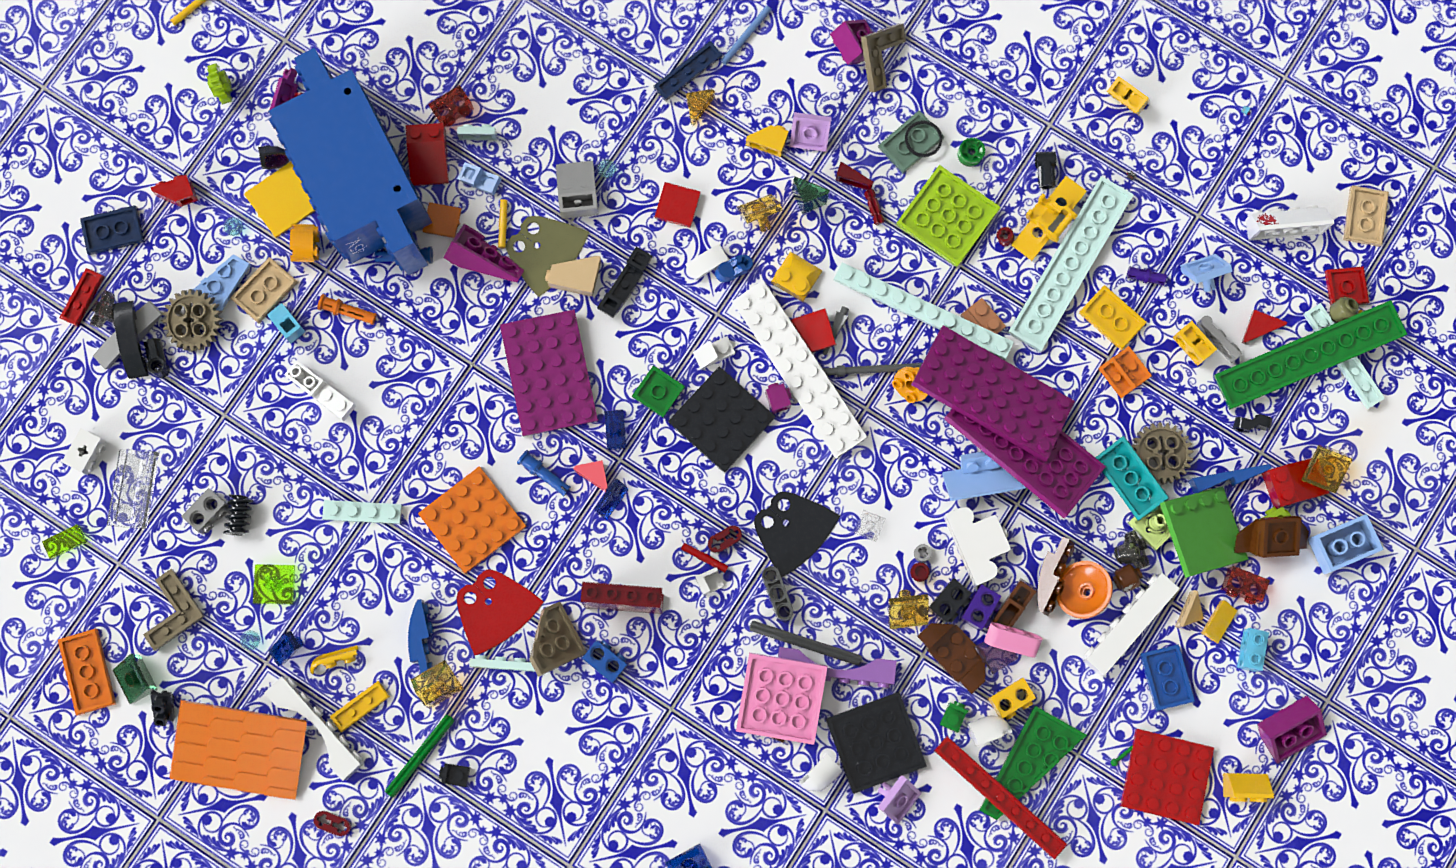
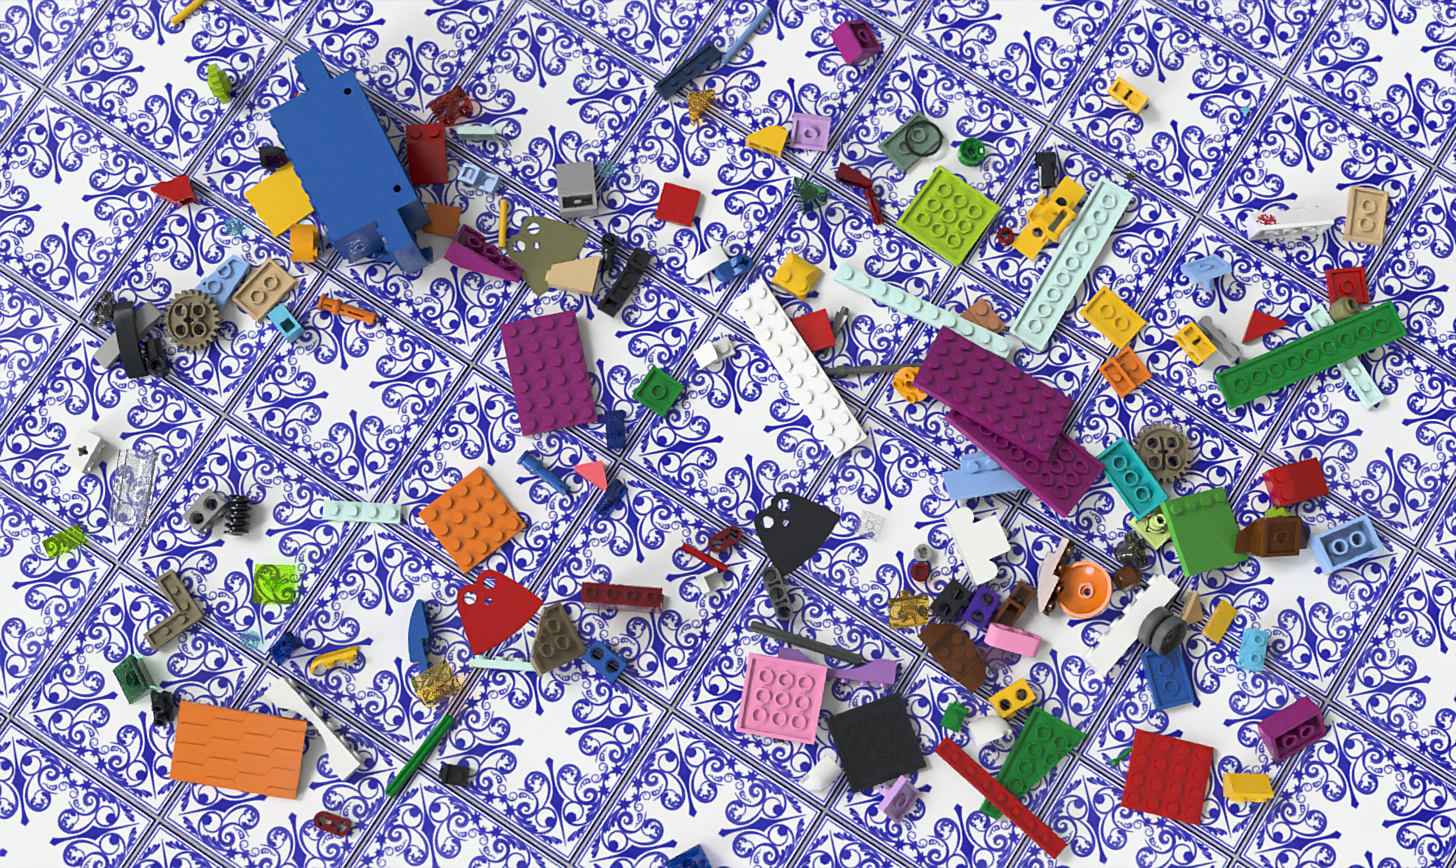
orange tile [58,628,116,716] -> none
red tile [59,268,105,327] -> none
dark blue tile [80,205,145,255] -> none
magenta plate [270,68,298,110] -> none
white slope [284,360,356,421] -> none
yellow tile [330,681,390,733] -> none
black plate [668,366,776,473] -> none
clear yellow tile [737,194,783,232] -> none
magenta brick [765,383,792,414] -> none
dark tan plate [861,23,906,92] -> none
dark purple pin [1126,266,1167,286] -> none
blue slope [1188,464,1272,494] -> none
clear red brick [1221,566,1270,605] -> none
black piece [1232,414,1273,433] -> none
clear yellow slope [1301,445,1353,494] -> none
none -> black pin [601,233,619,271]
none -> dark grey wheel [1138,606,1188,657]

